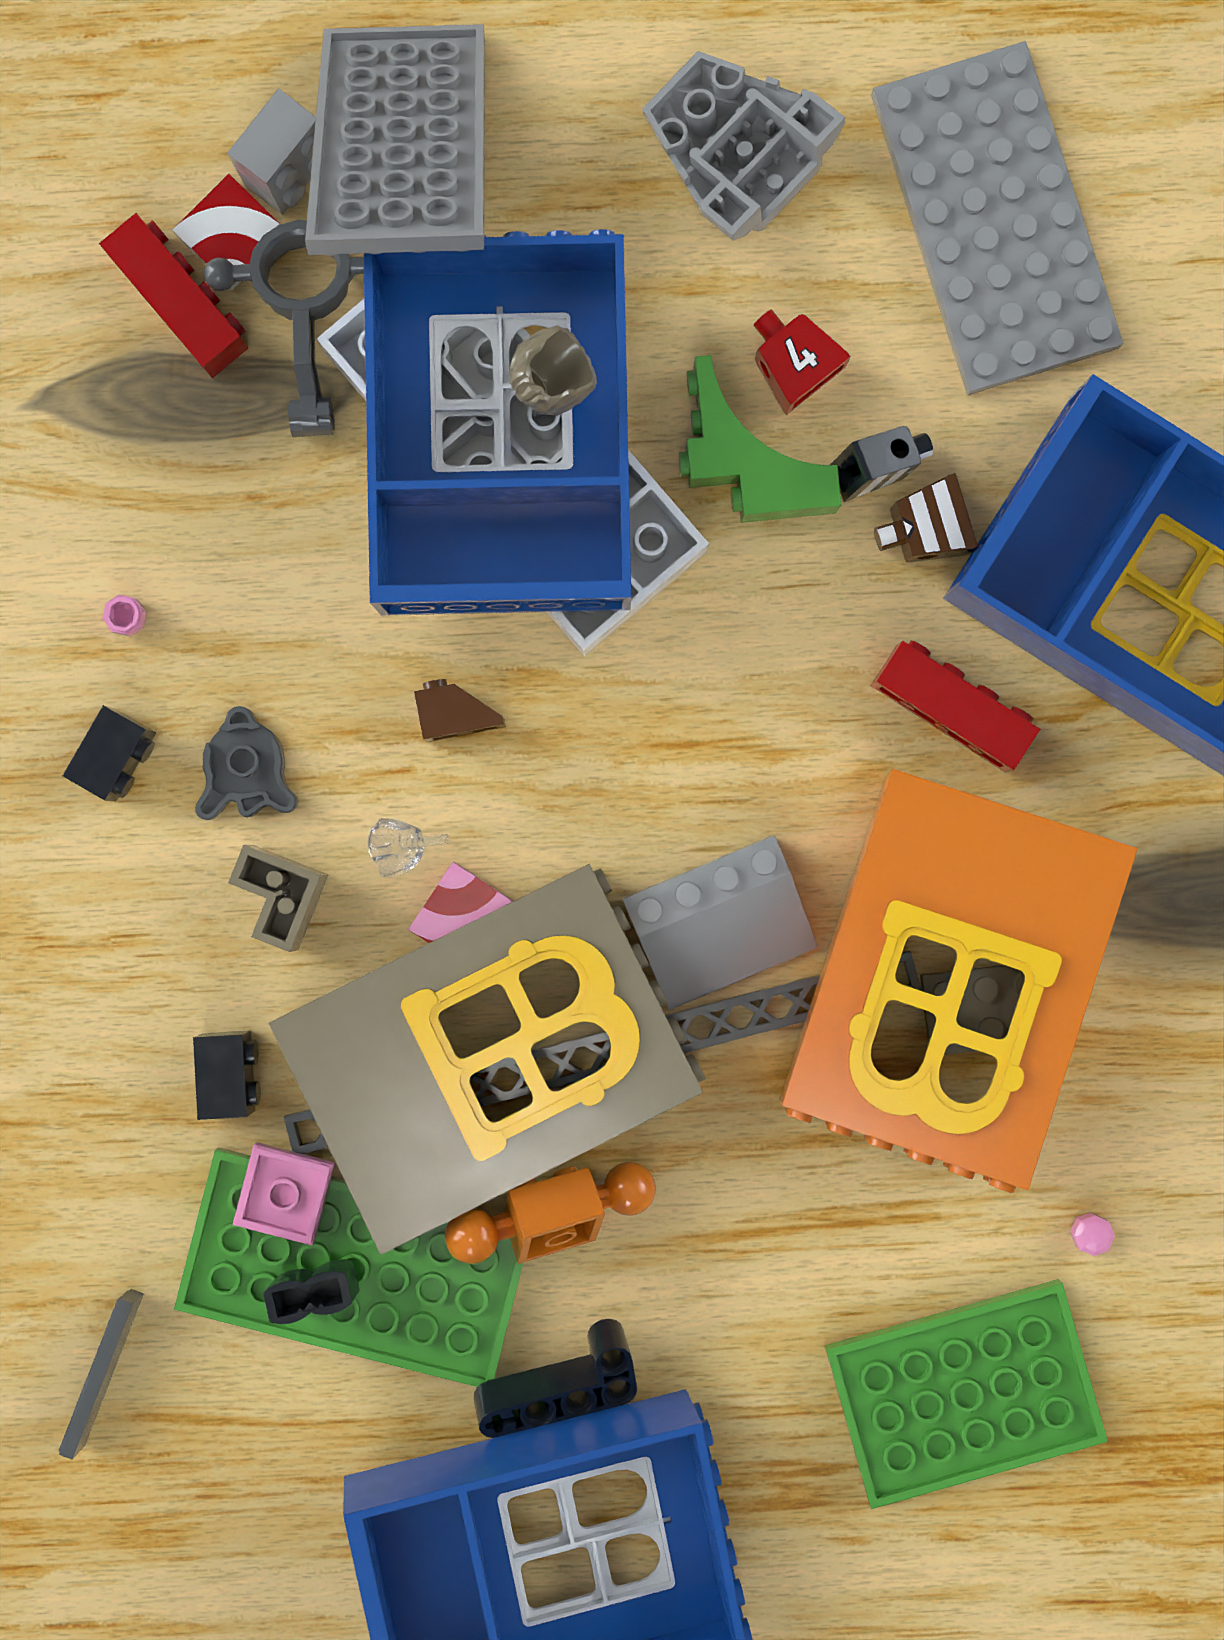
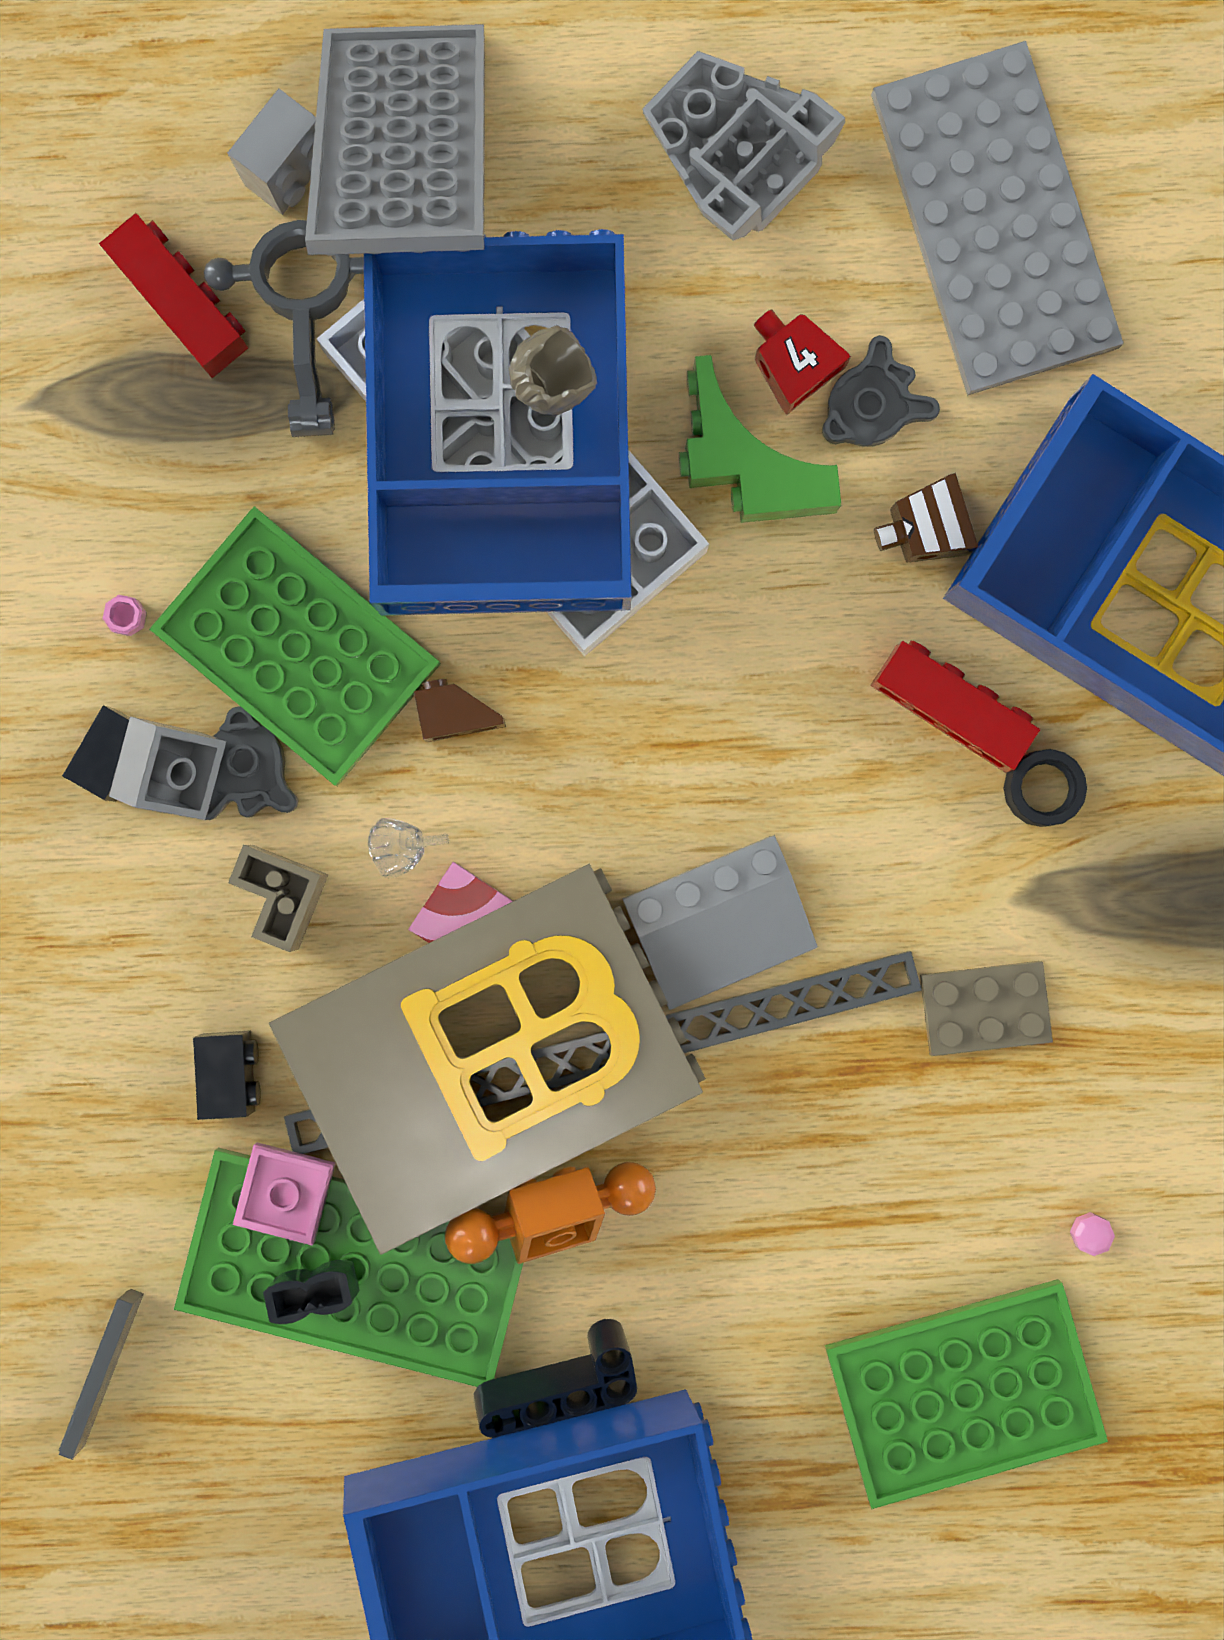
tile [172,173,280,290] -> none
orange panel [779,769,1138,1193] -> none
torso [829,426,933,502] -> none
none -> light grey brick [109,716,226,820]
none -> bright green plate [149,506,441,786]
none -> dark grey tile [822,335,940,447]
none -> black tyre [1003,749,1087,827]

